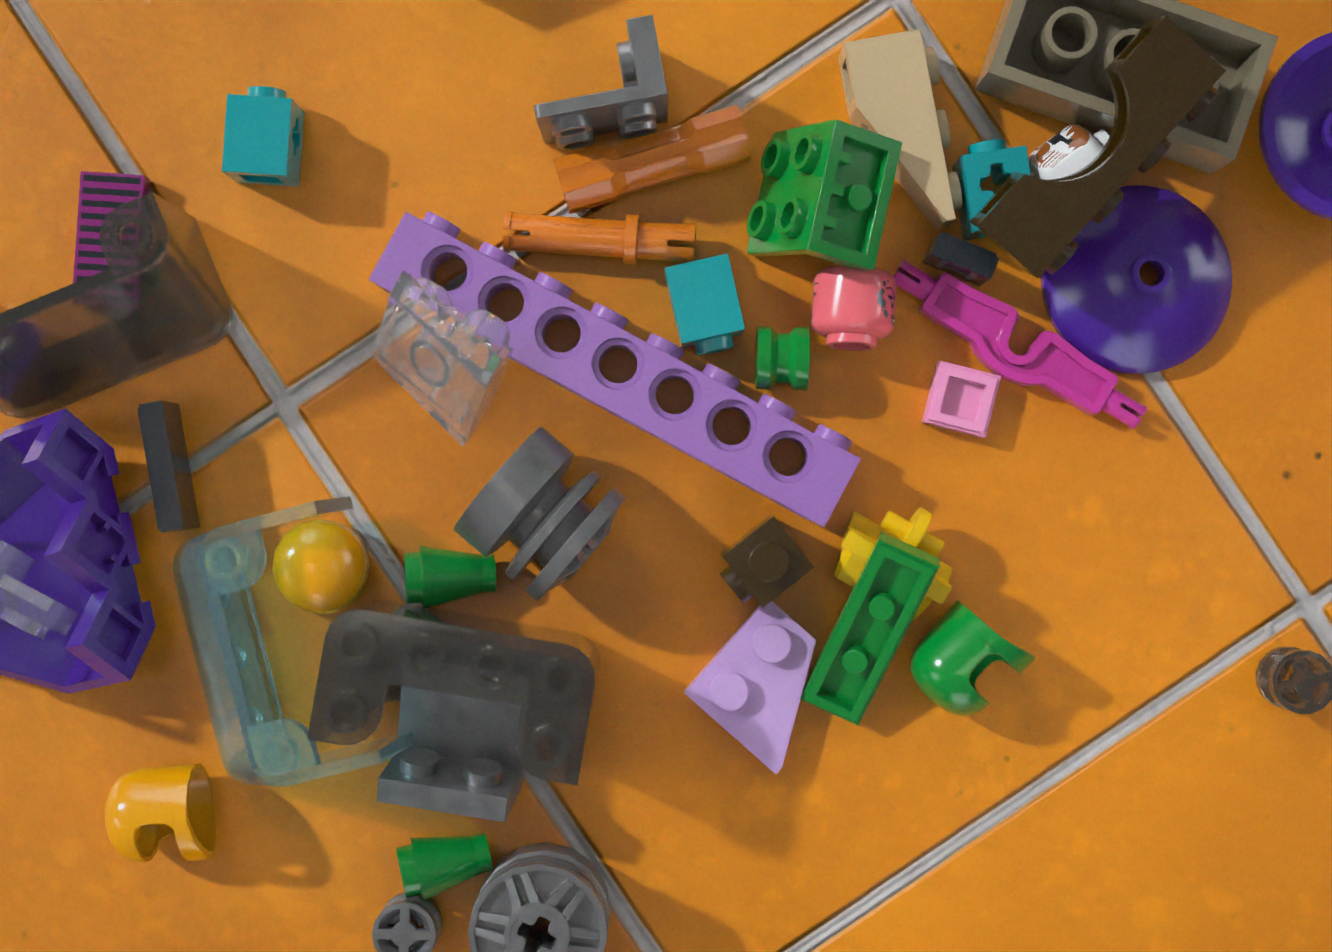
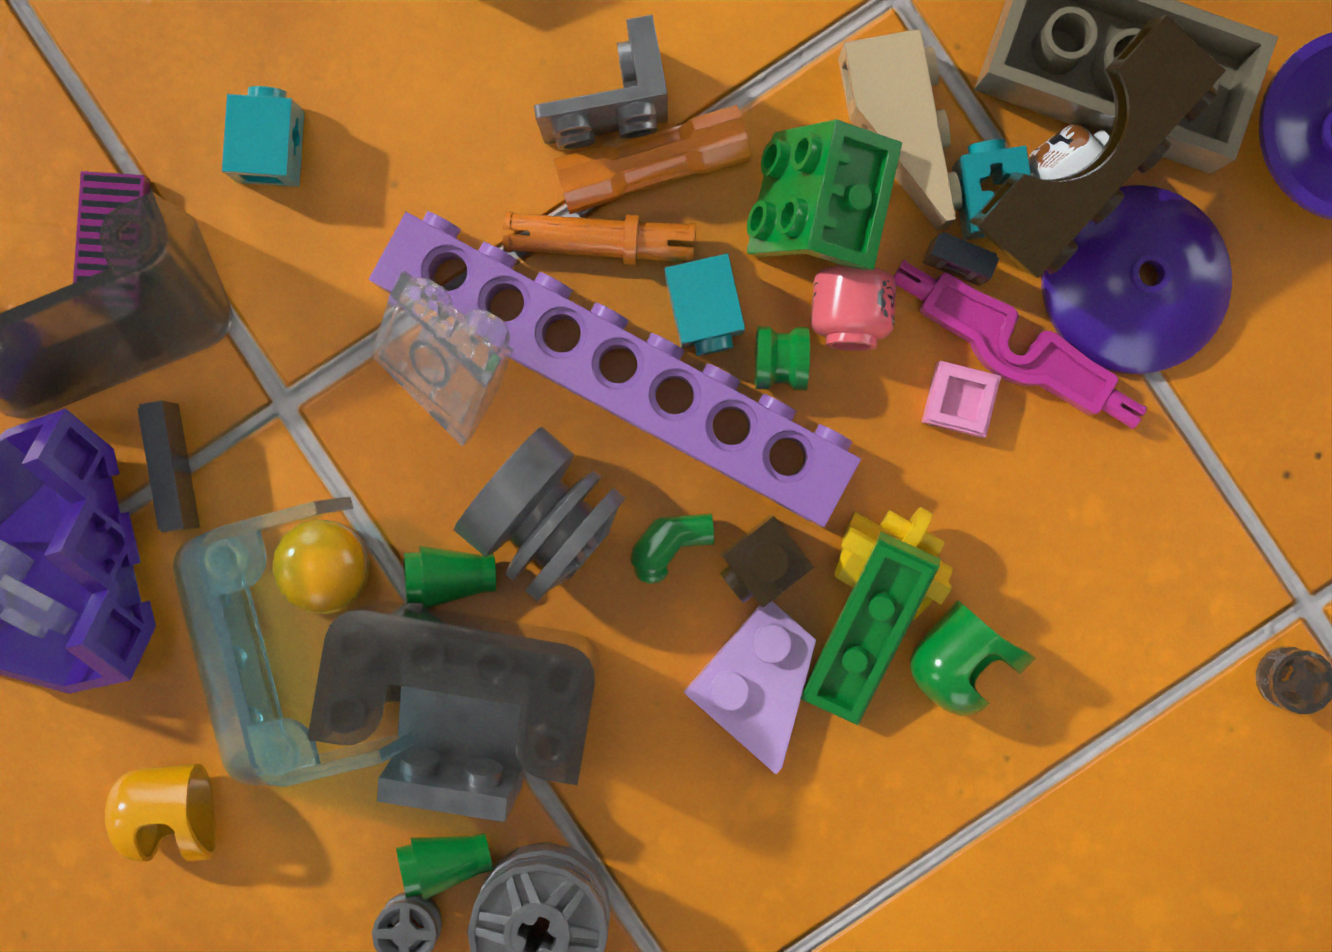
none -> green arm [630,513,714,584]

